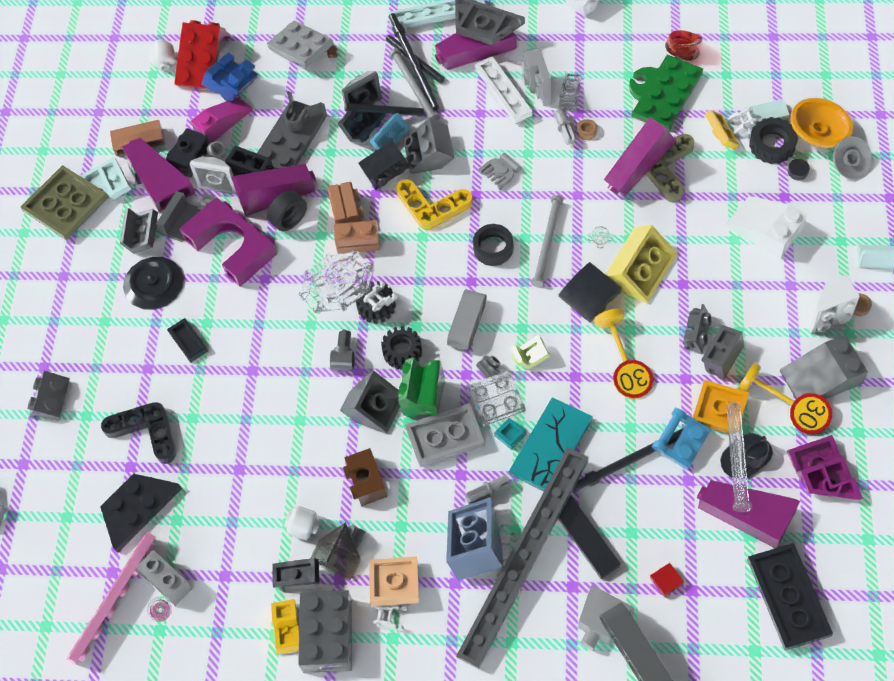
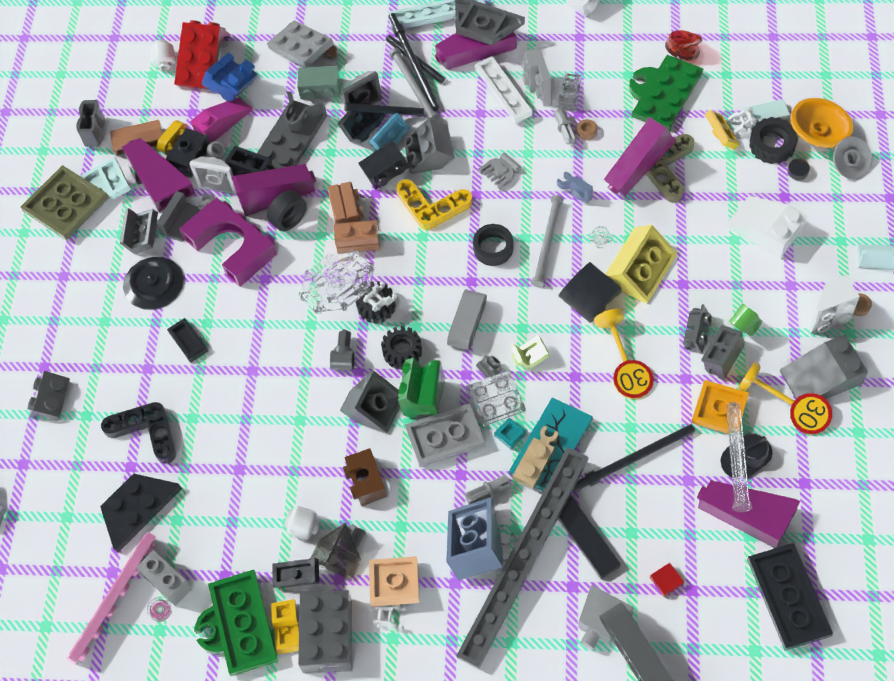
dark azure plate [652,407,711,470] -> none
magenta slope [787,435,863,500] -> none
none -> dark grey brick [76,99,105,147]
none -> yellow beam [157,120,188,155]
none -> green plate [194,569,278,677]
none -> sand green brick [297,66,340,100]
none -> tan plate [512,426,558,489]
none -> sand blue plate [557,171,593,204]
none -> bright green piece [729,303,763,337]

